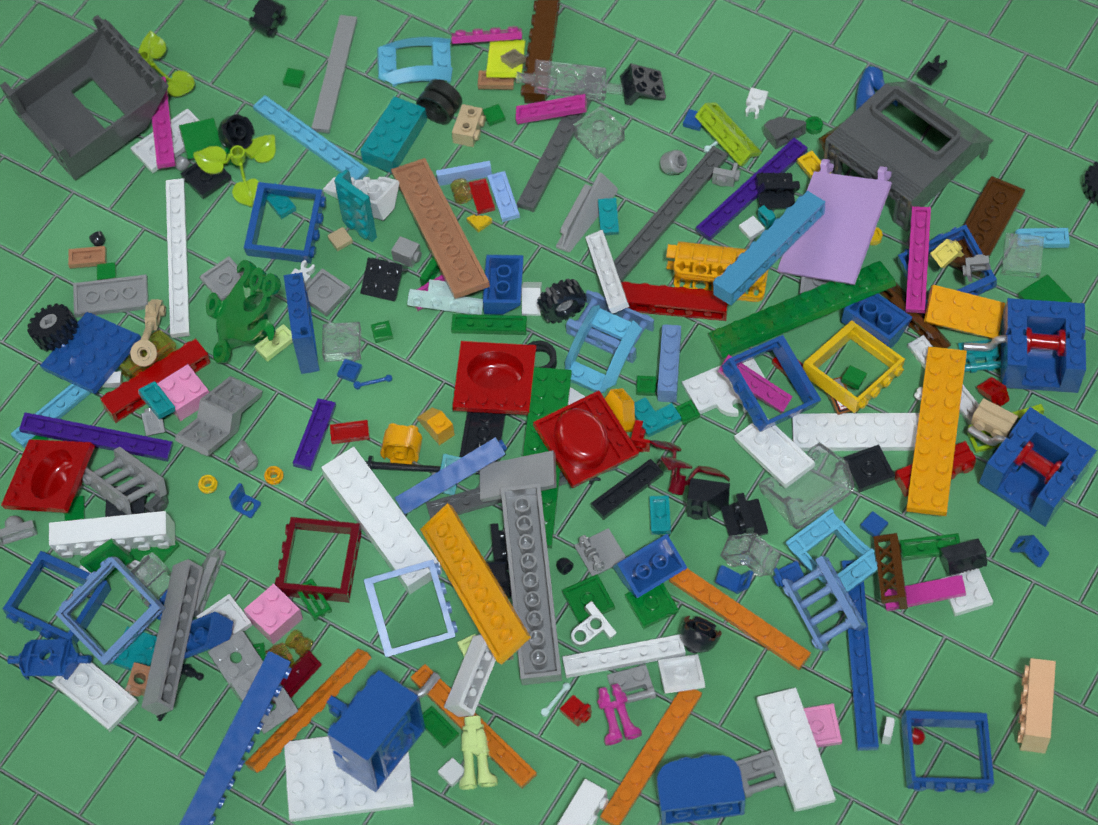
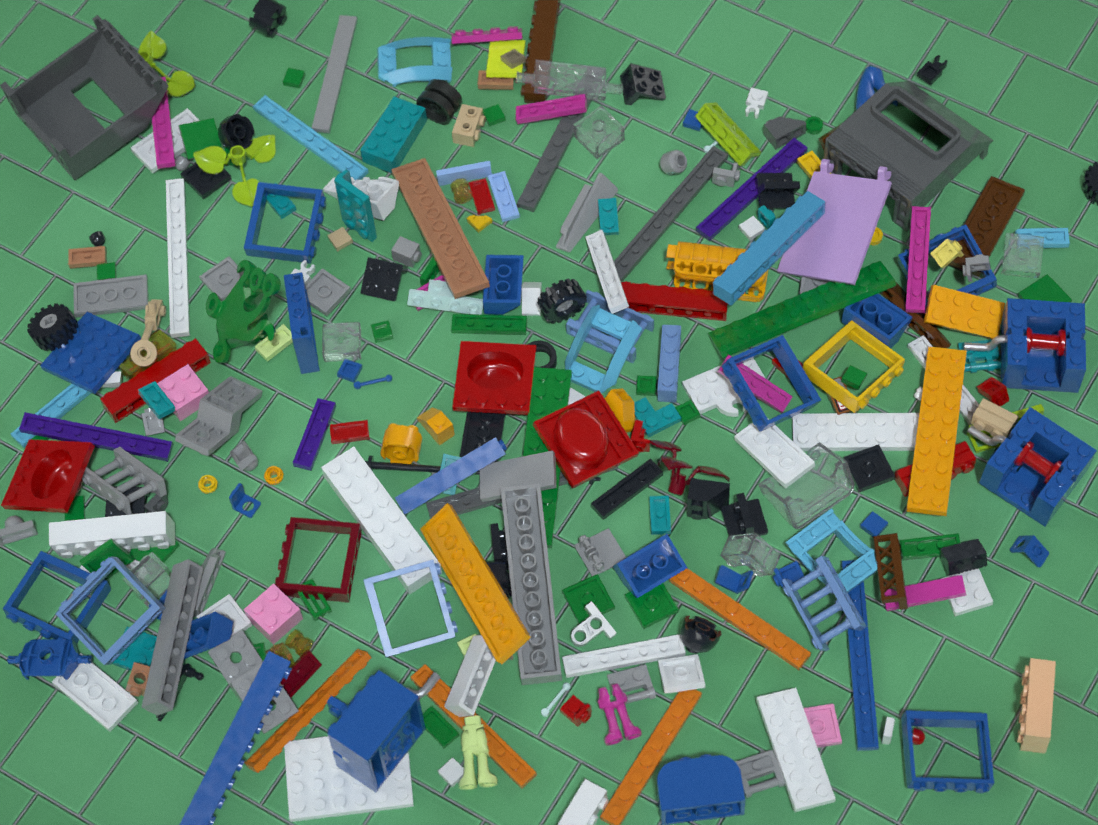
black hinge [556,558,574,575] -> none

